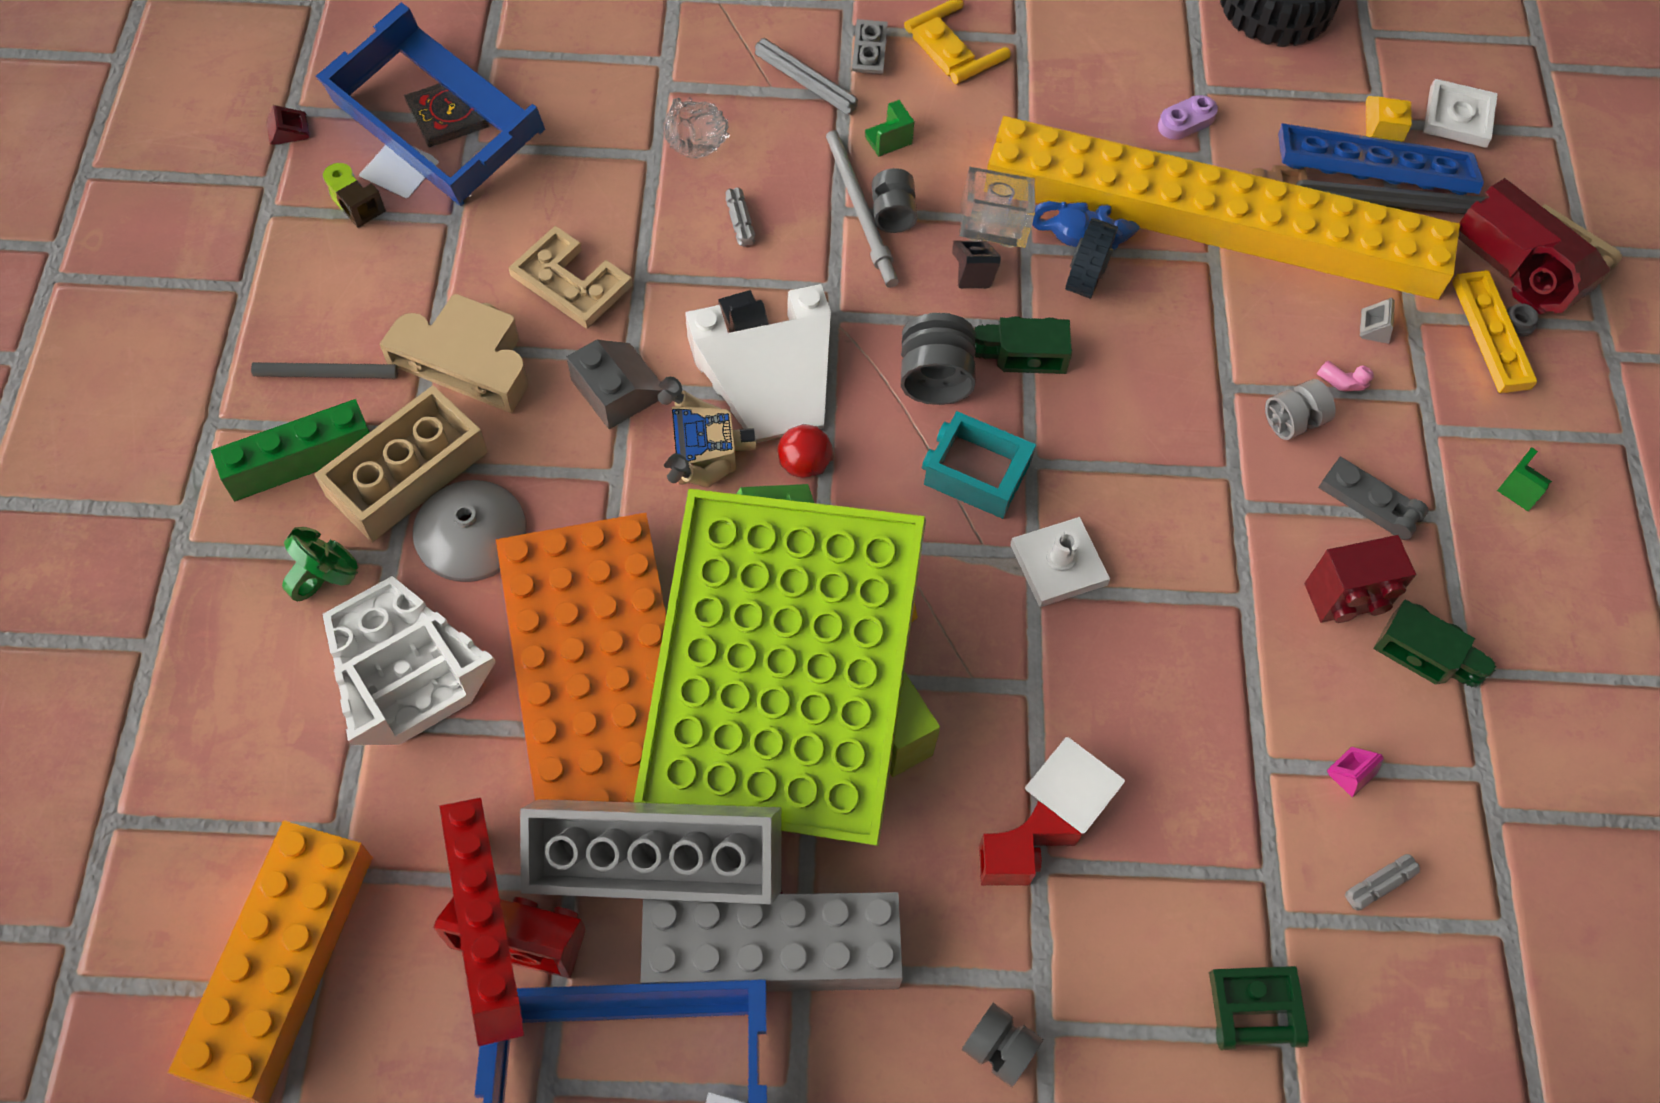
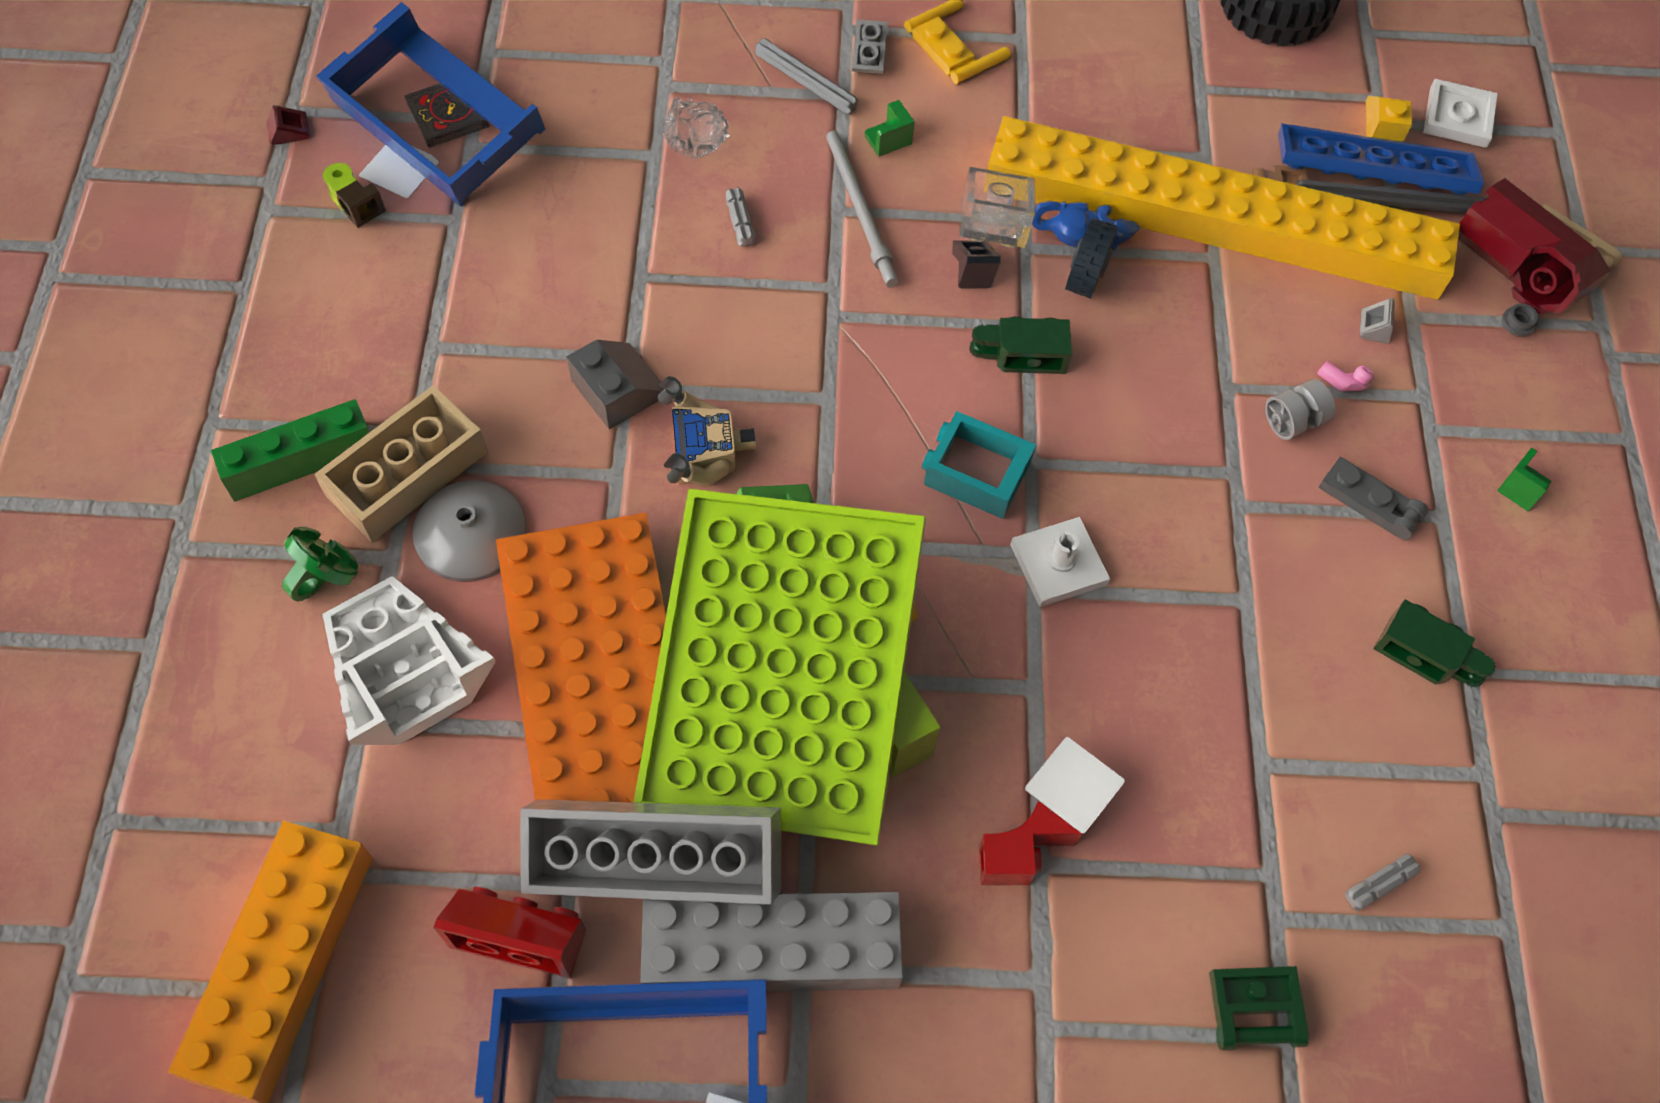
dark grey bar [251,362,398,379] -> none
tan brick [380,294,528,413] -> none
red arch [439,797,524,1047] -> none
tan plate [509,226,633,329] -> none
white wedge [685,284,831,443] -> none
black slope [718,290,769,333] -> none
red hair [777,424,834,478] -> none
dark grey wheel [871,168,918,233] -> none
dark grey wheel [901,312,976,405] -> none
dark grey wheel [961,1002,1044,1087] -> none
lavender plate [1158,95,1218,140] -> none
dark red brick [1304,535,1417,623] -> none
dark pink slope [1327,747,1384,798] -> none
yellow plate [1452,270,1538,393] -> none

